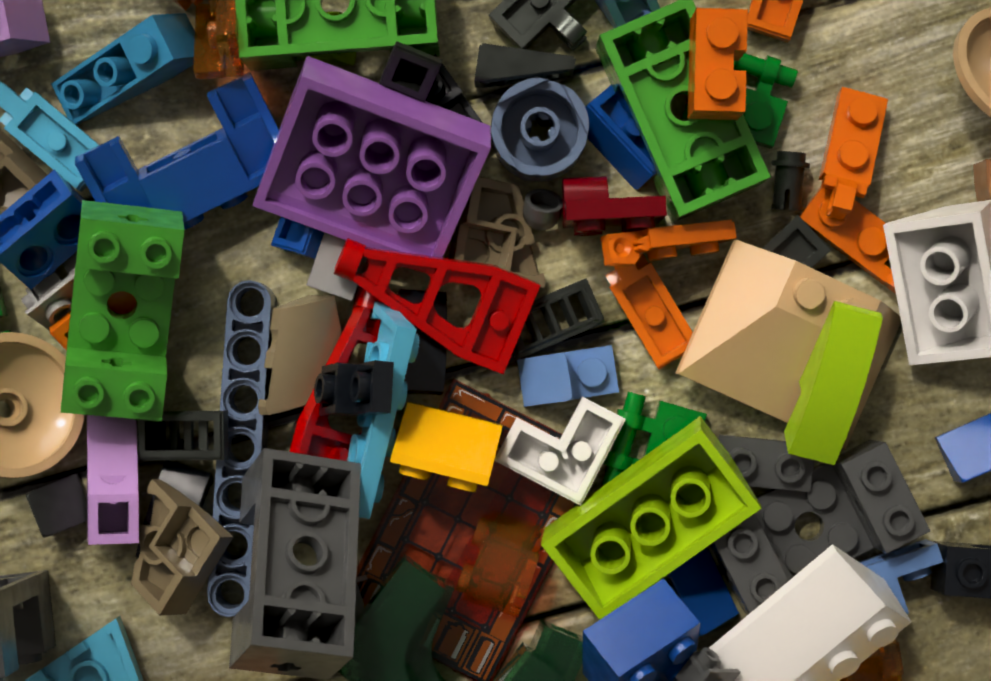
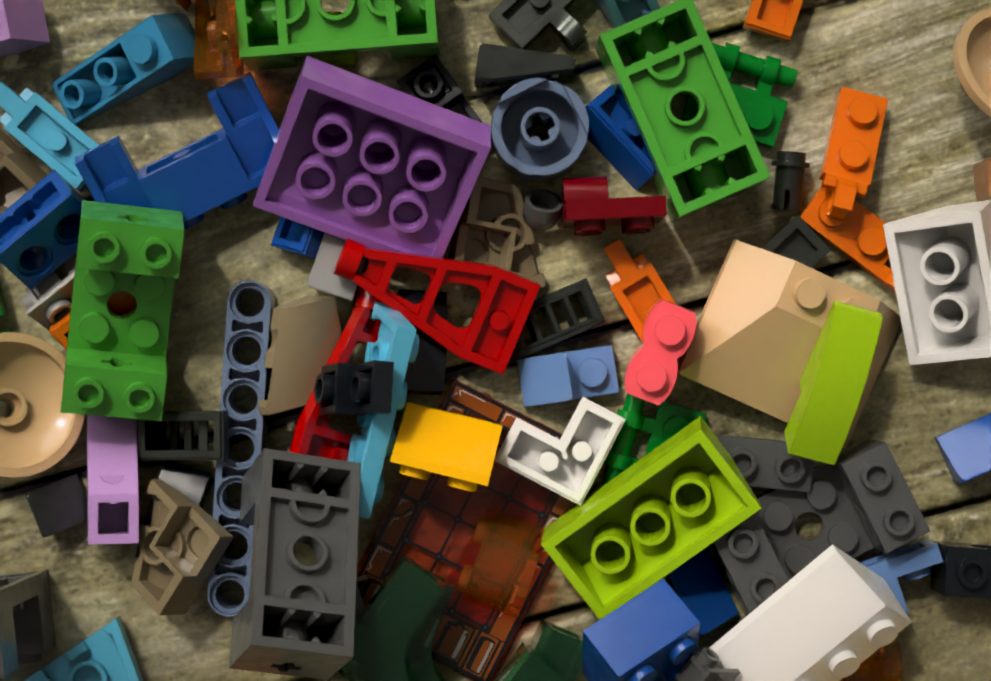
pearl dark grey slope [379,41,443,102] -> none
orange hinge [600,219,737,267] -> none
orange brick [688,8,748,120] -> none
none -> coral brick [624,299,696,406]

